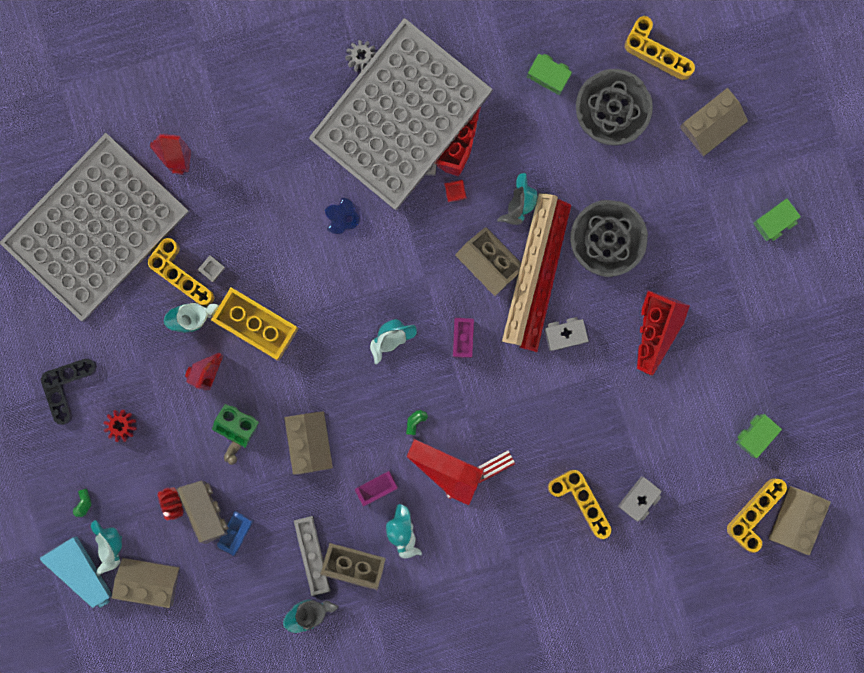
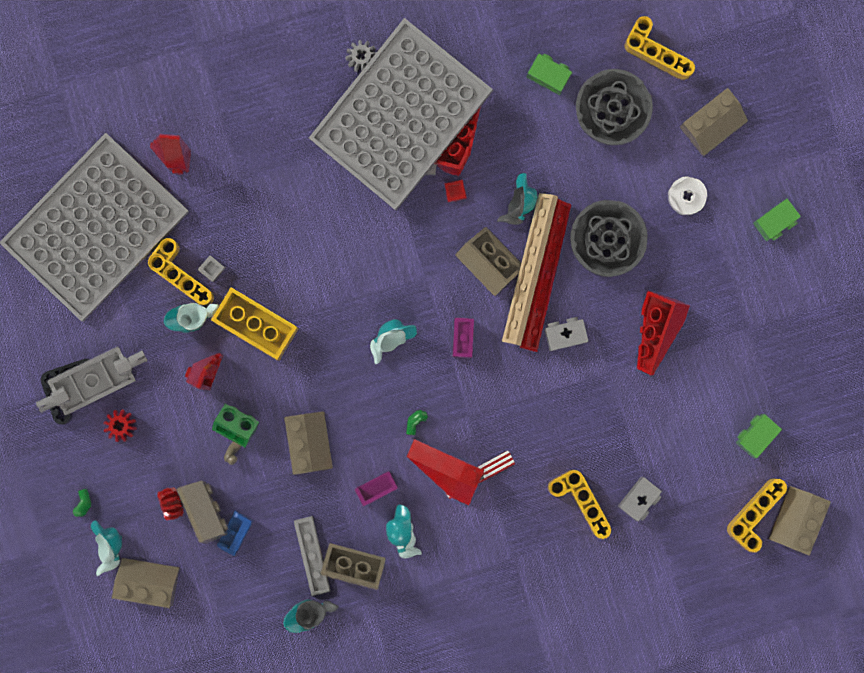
medium azure slope [40,536,112,608] -> none
clear blue plate [325,198,360,234] -> none
none -> light grey plate [36,346,147,416]
none -> white plate [668,177,707,215]

